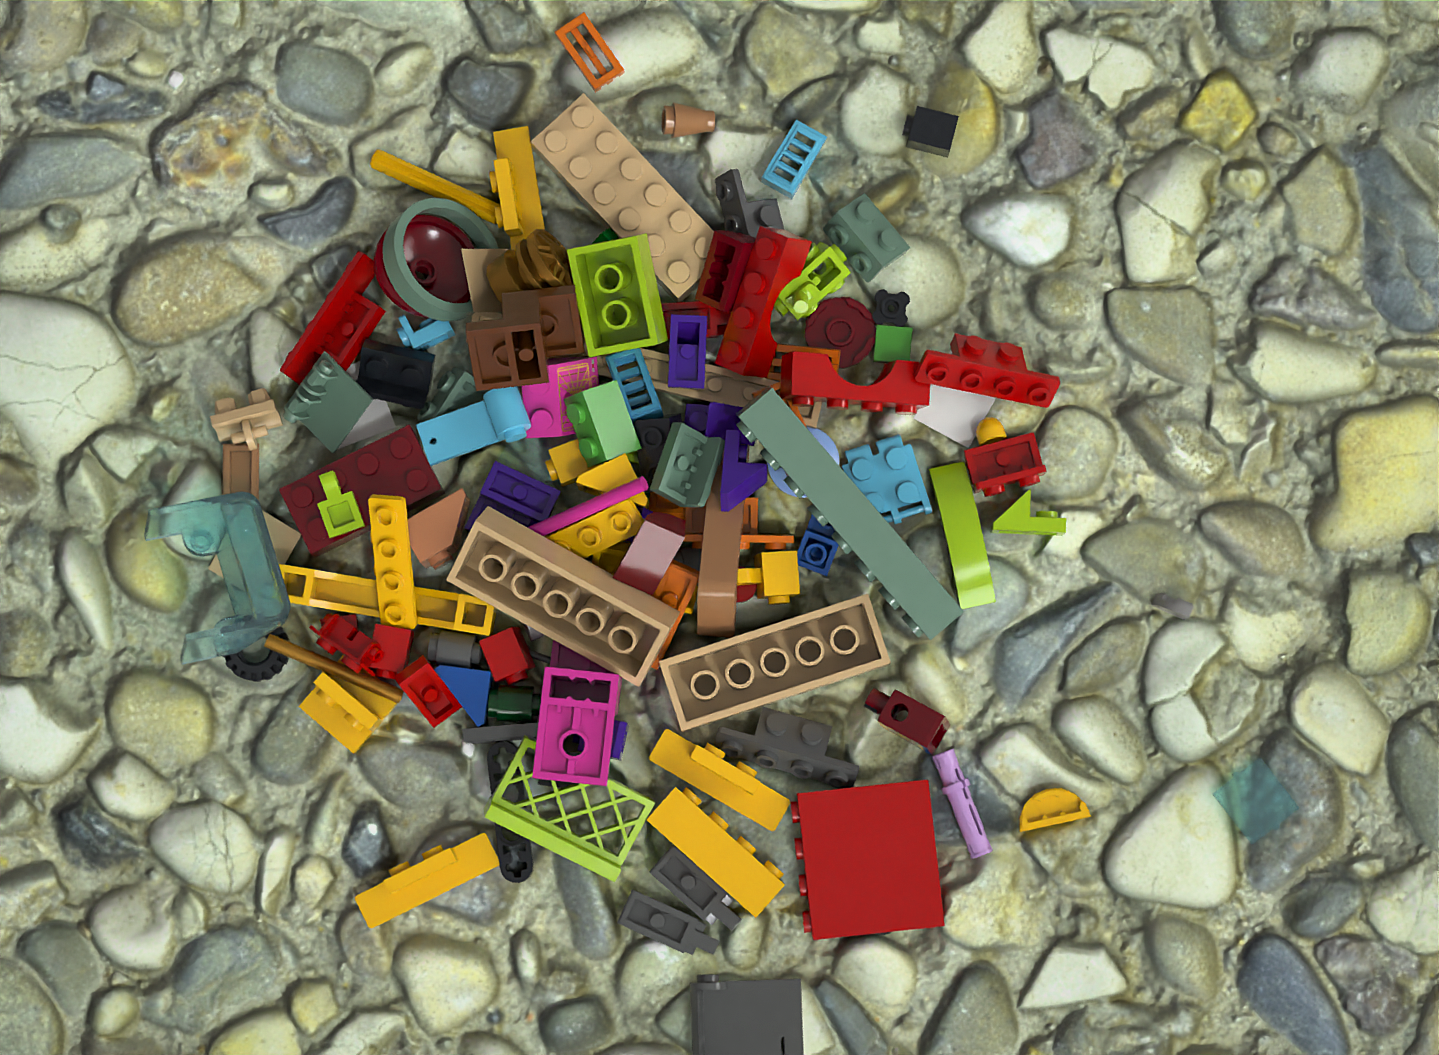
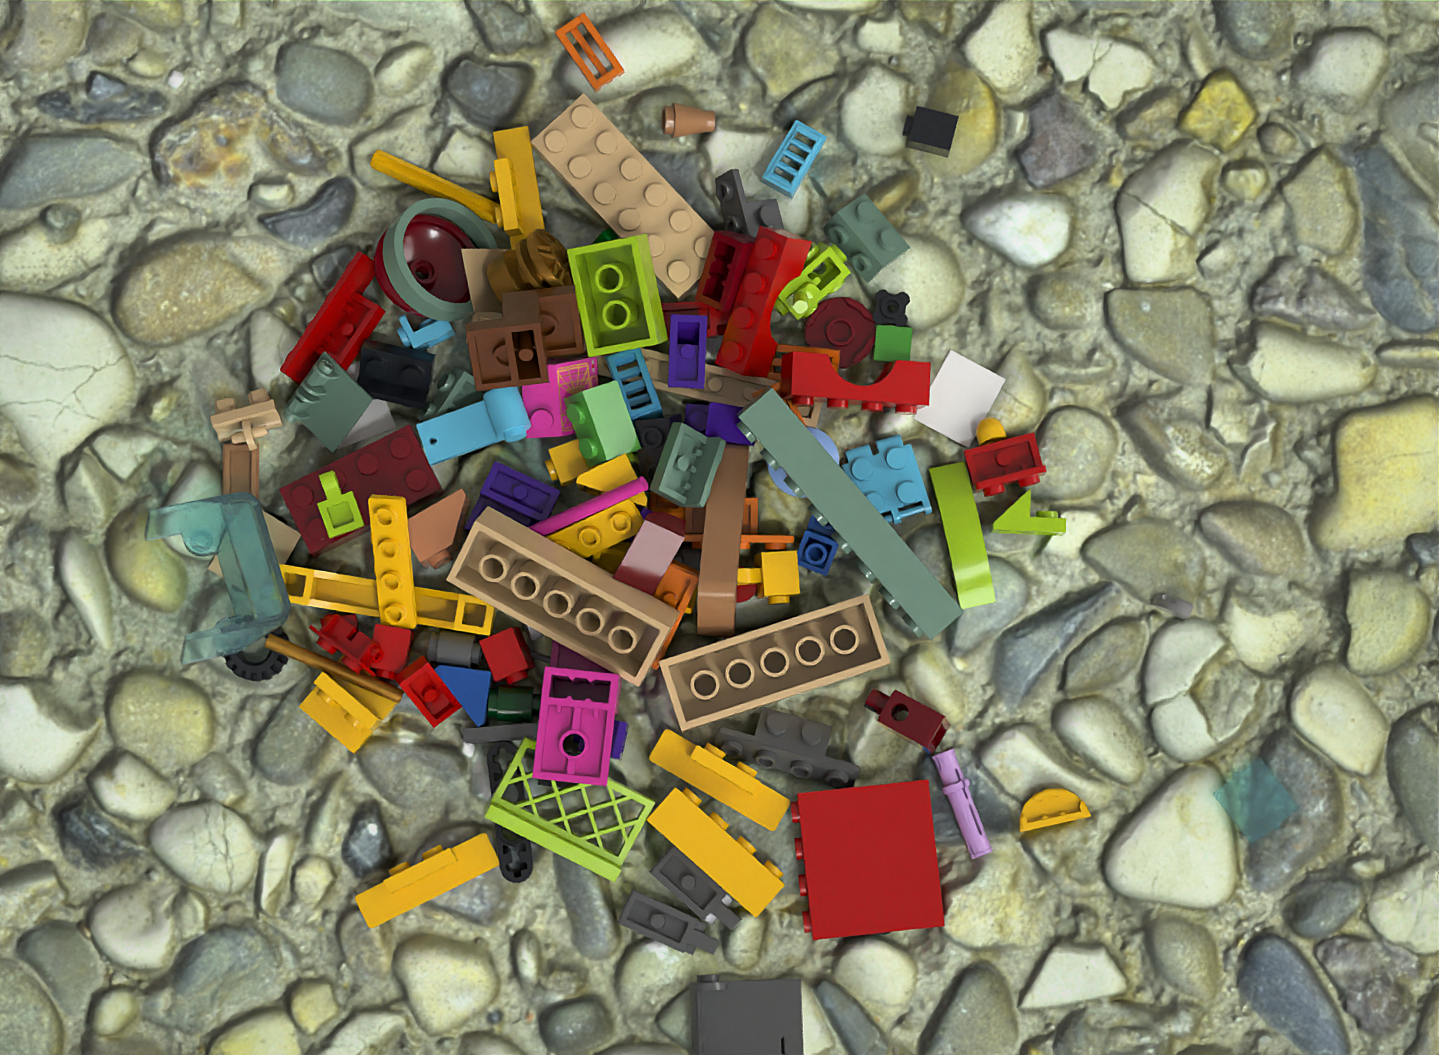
dark purple slope [720,430,767,512] -> none
red bracket [914,333,1061,408] -> none

